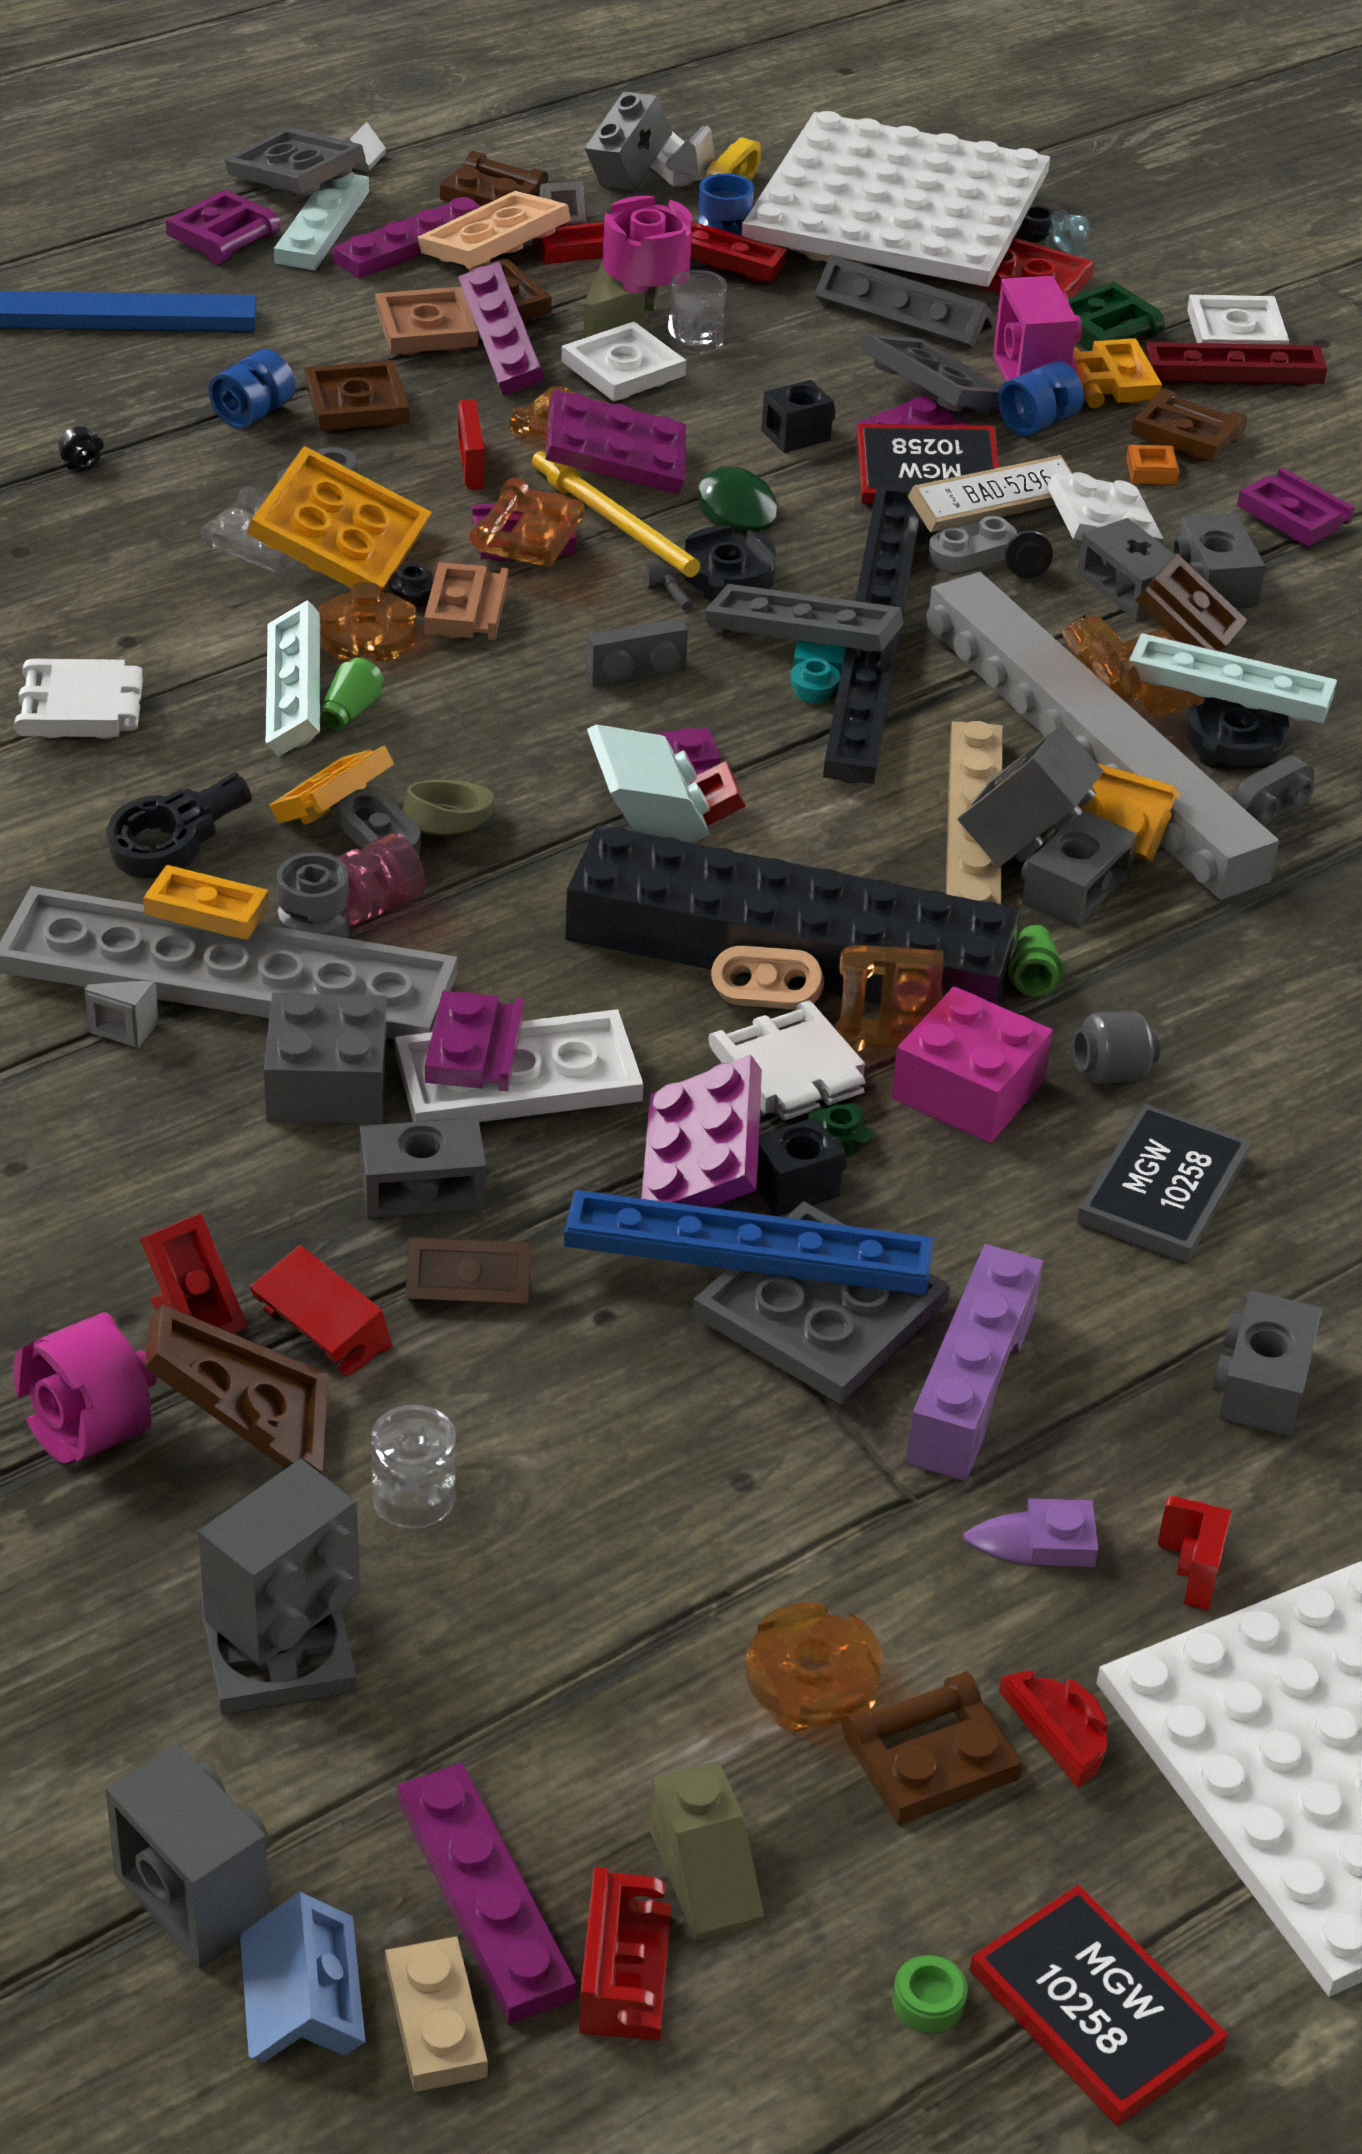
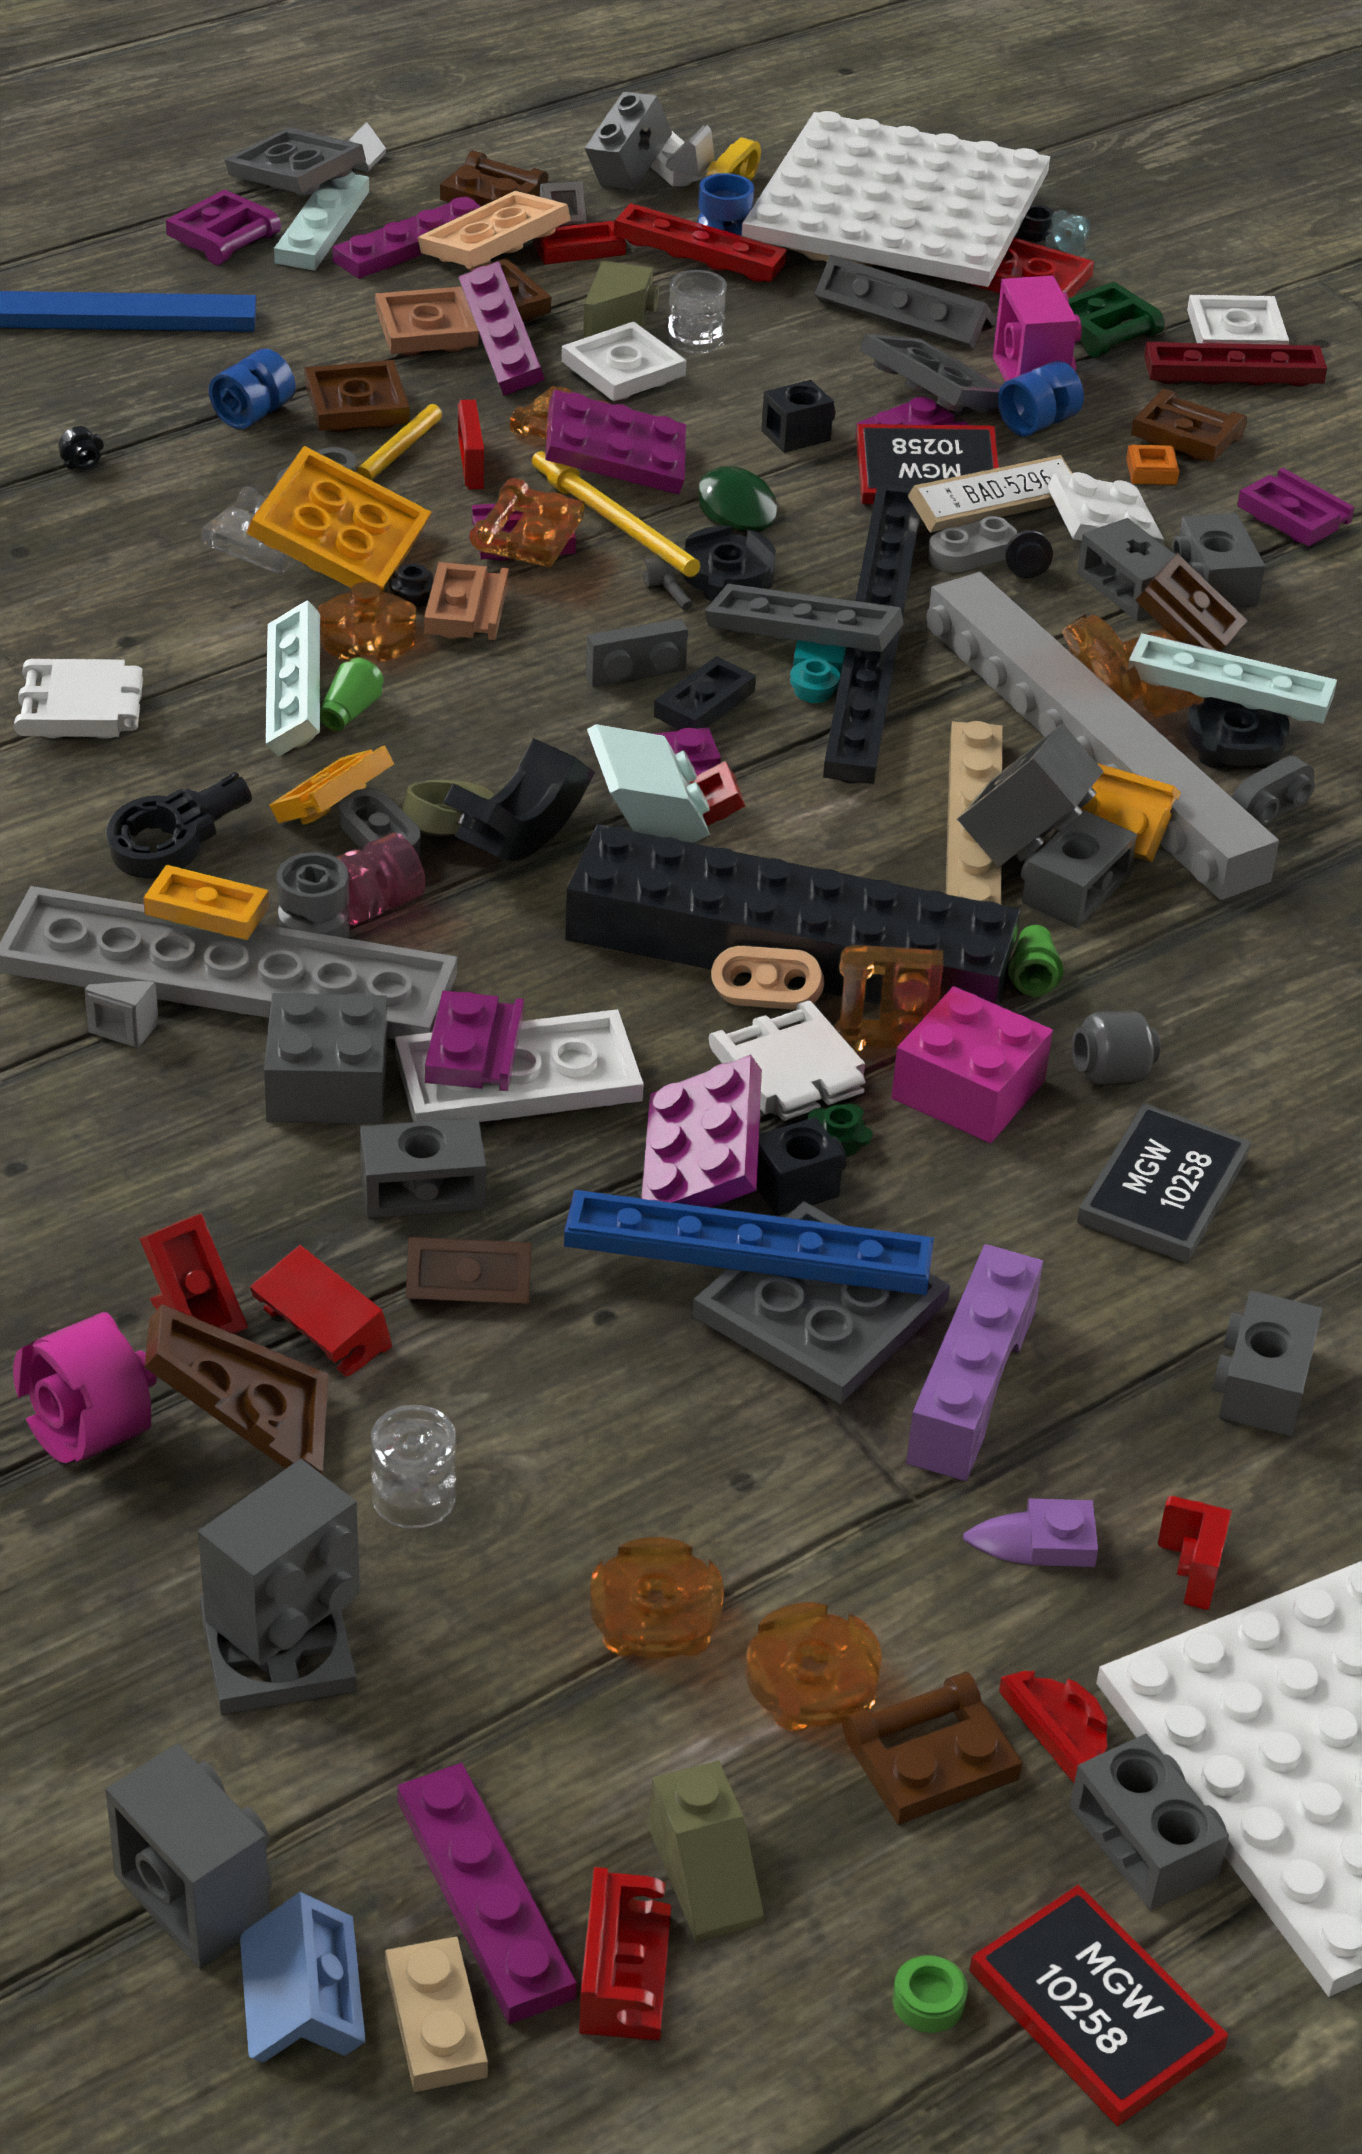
dark pink brick [603,196,692,293] -> none
light orange plate [1073,338,1162,408] -> none
none -> yellow bar [357,404,442,481]
none -> black arch [443,738,595,861]
none -> clear orange plate [590,1537,724,1658]
none -> black plate [654,656,756,730]
none -> dark grey brick [1070,1733,1229,1911]

